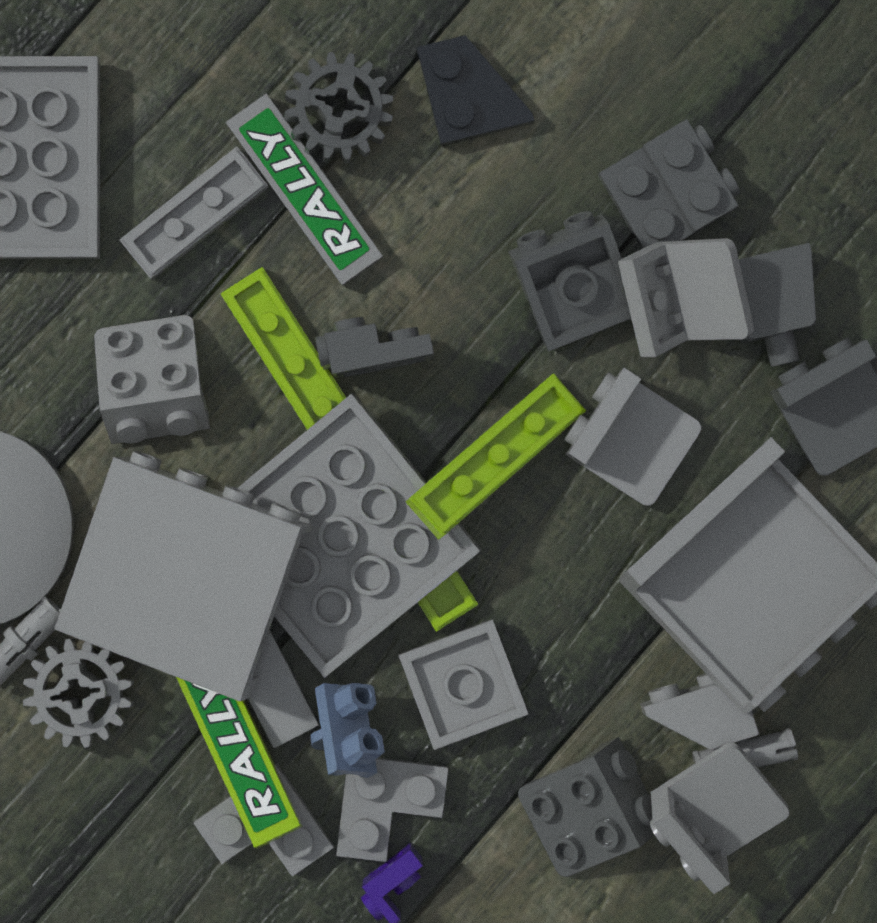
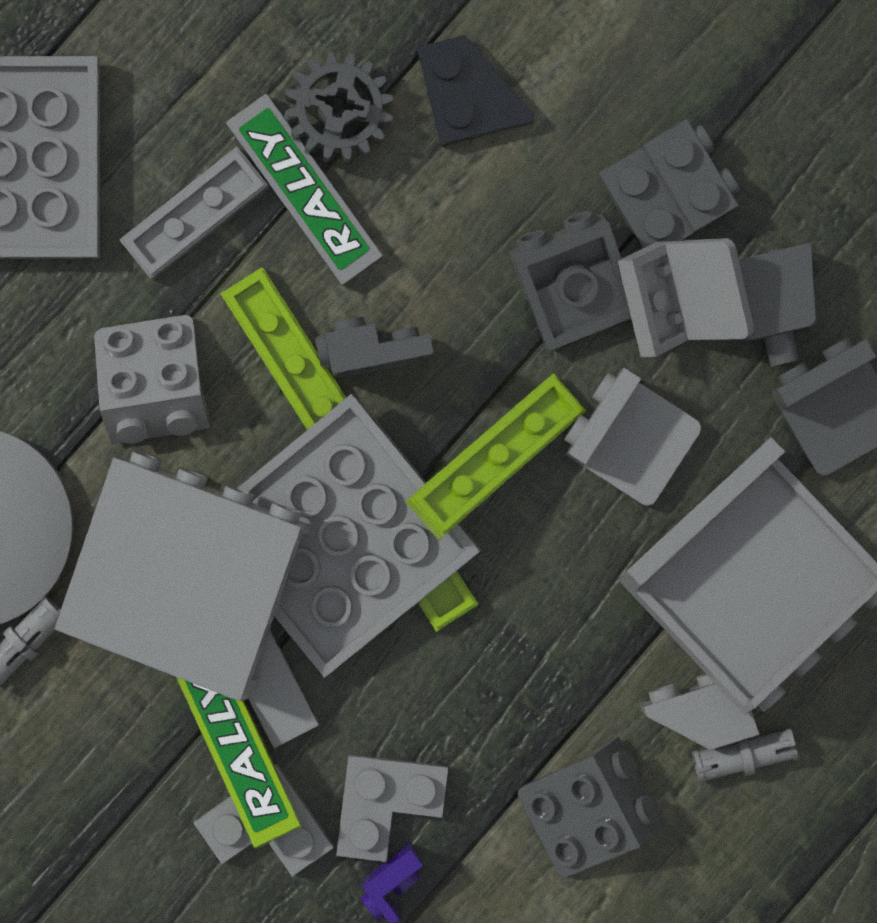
light grey gear [23,638,134,748] -> none
sand blue hips [310,683,385,778] -> none
light grey plate [398,619,528,750] -> none
light grey bracket [650,742,789,894] -> none

